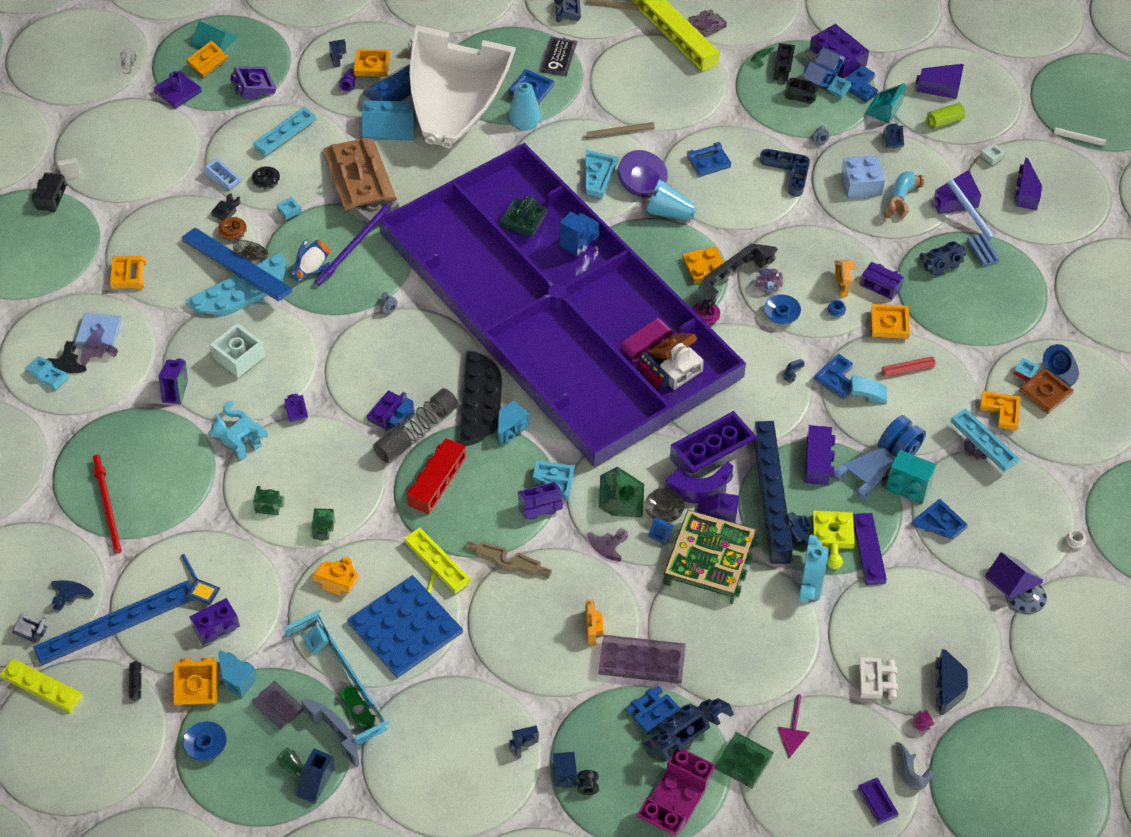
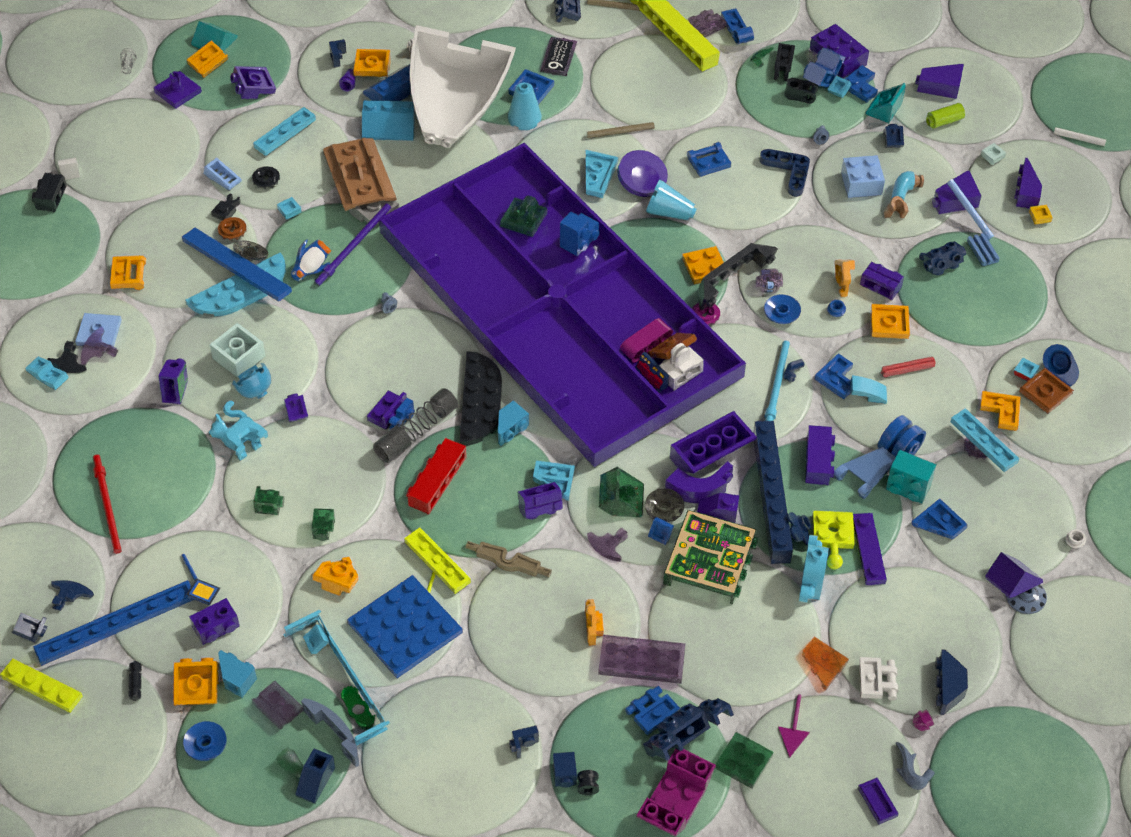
none -> dark azure cylinder [232,363,272,399]
none -> blue plate [721,8,754,44]
none -> medium azure bar [764,340,790,421]
none -> clear orange wing [802,637,849,690]
none -> yellow plate [1029,205,1053,225]

